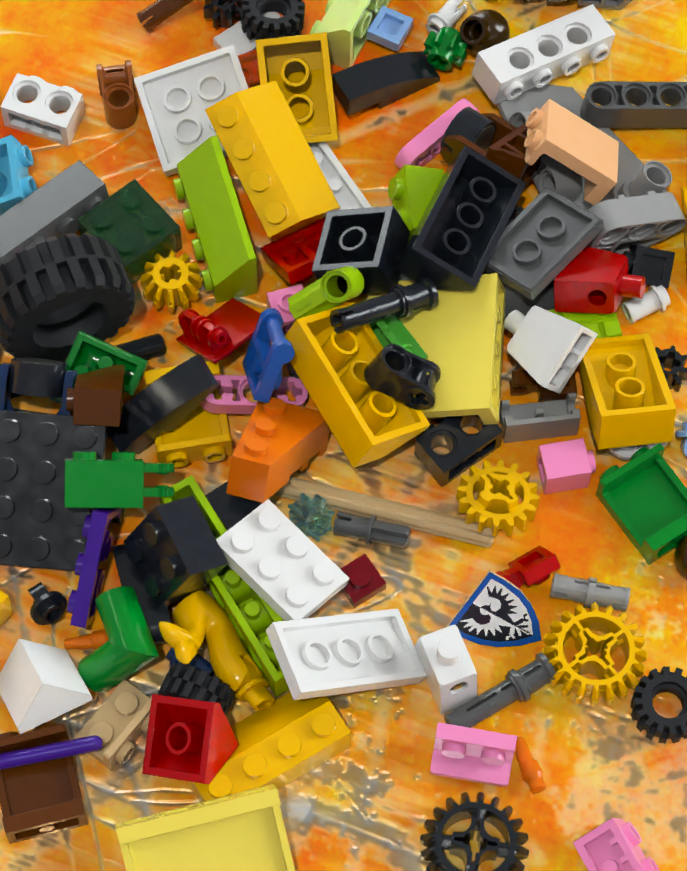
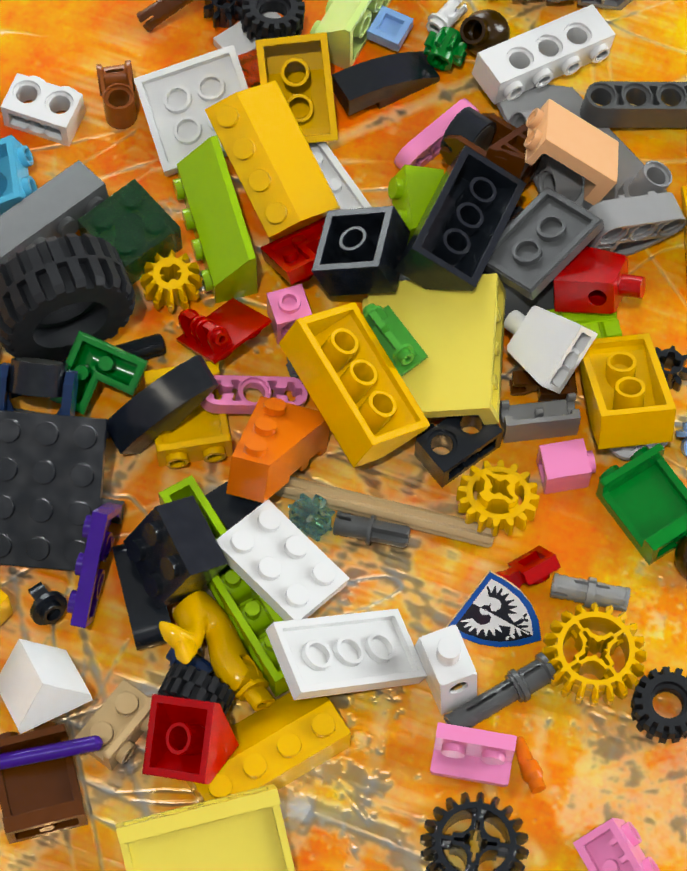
green hinge [64,451,174,508] -> none
orange piece [64,629,109,650] -> none
reddish brown slope [66,364,125,427] -> none
green brick [78,586,159,693] -> none
blue plate [242,308,295,403] -> none
lime piece [287,266,364,320] -> none
black pin [330,277,438,334] -> none
dark red plate [340,554,387,608] -> none
black piece [364,344,441,410] -> none
white pin [621,285,671,324] -> none
black bracket [623,244,675,288] -> none

